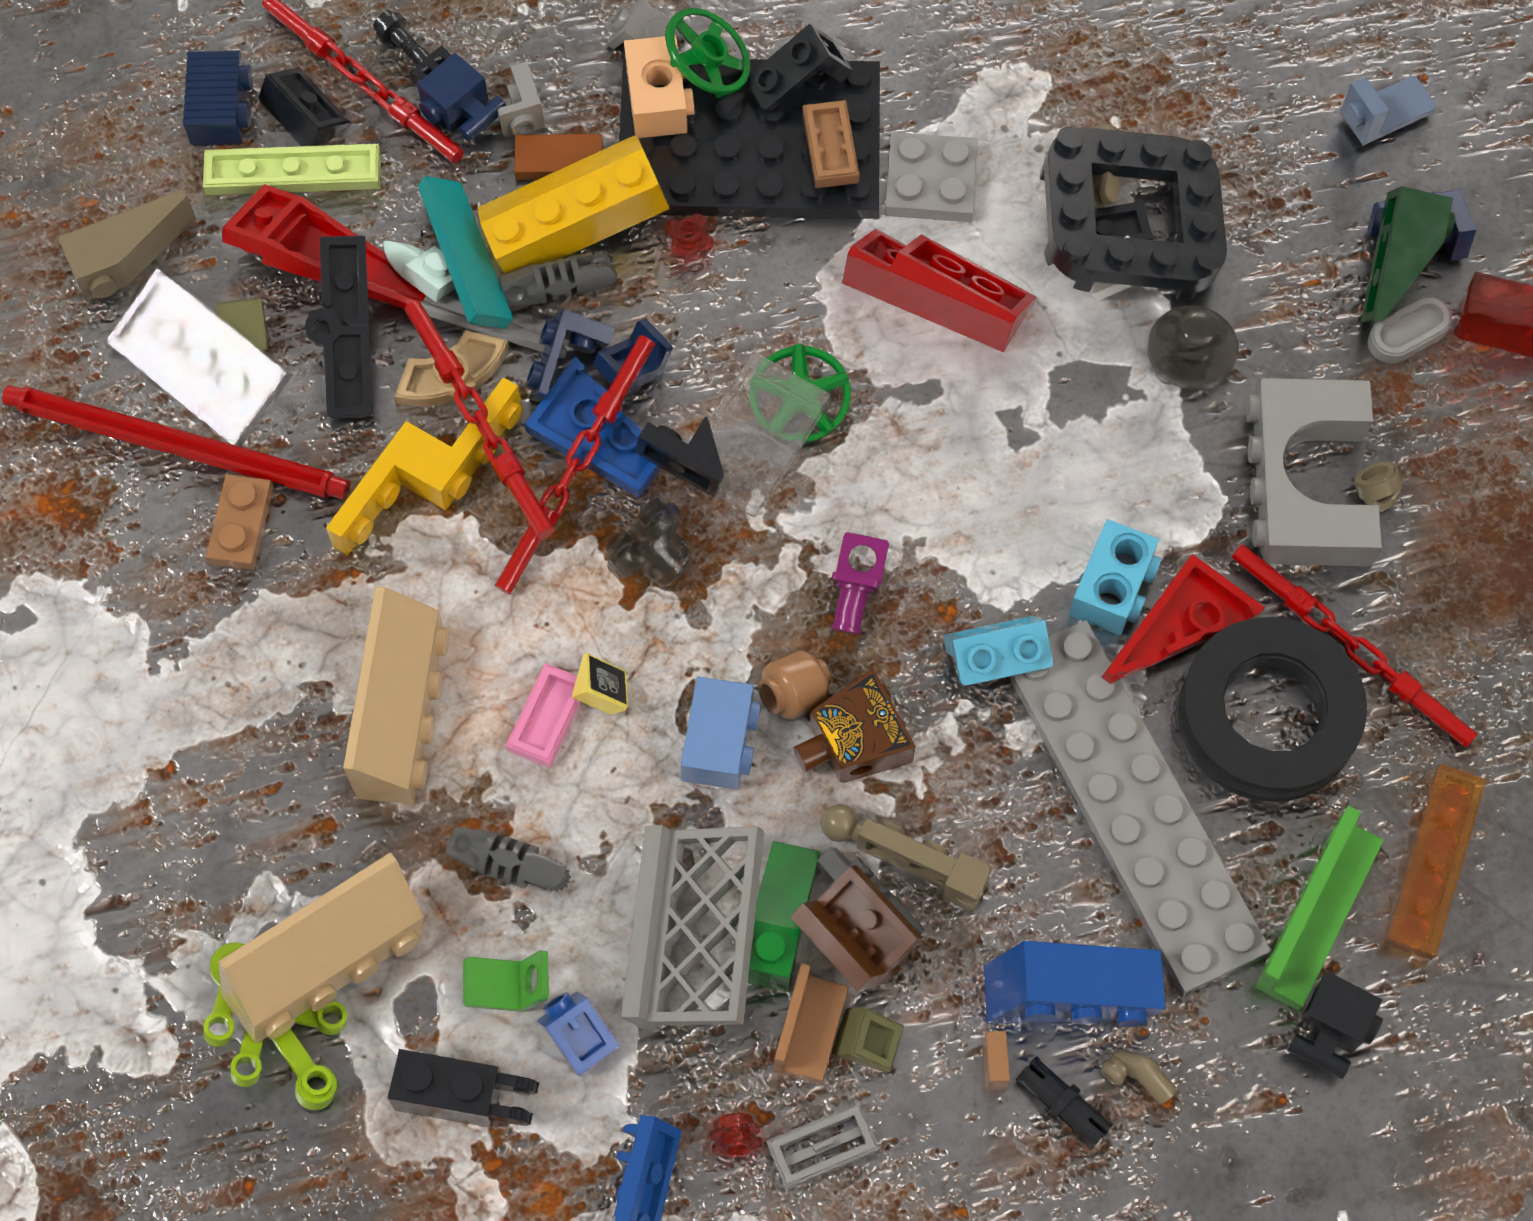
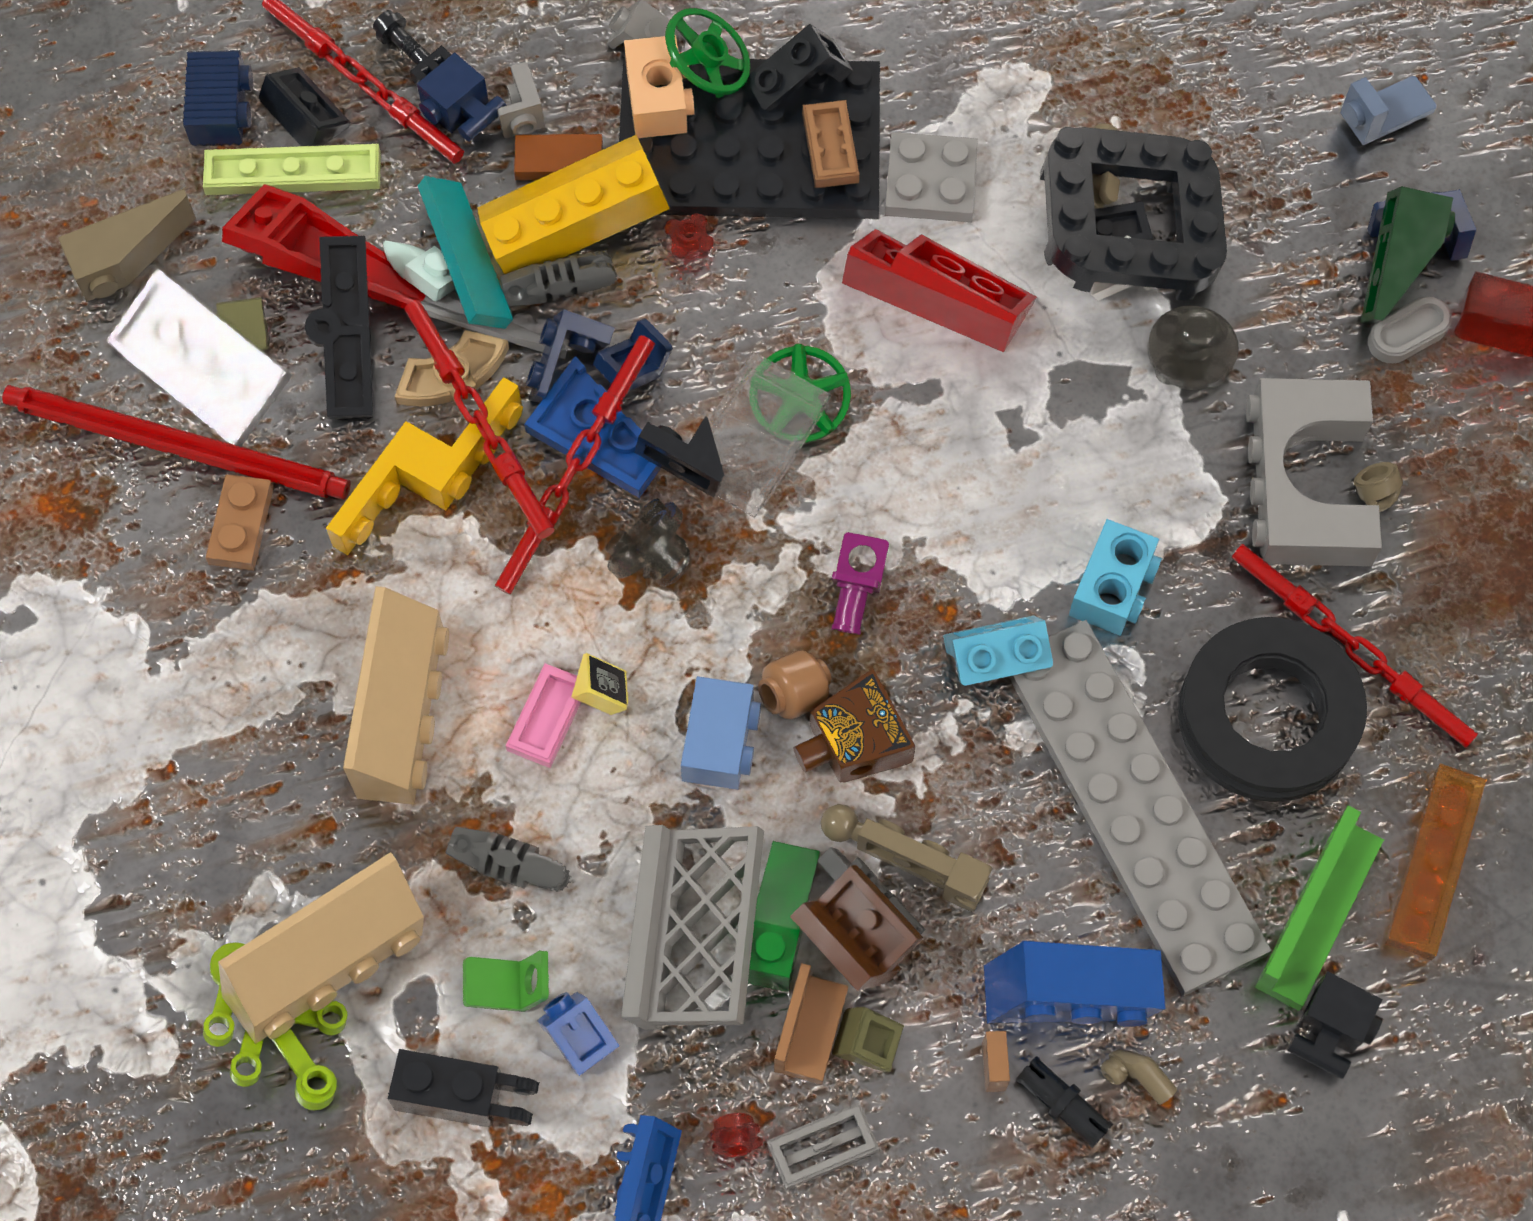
red wing [1101,554,1265,684] -> none

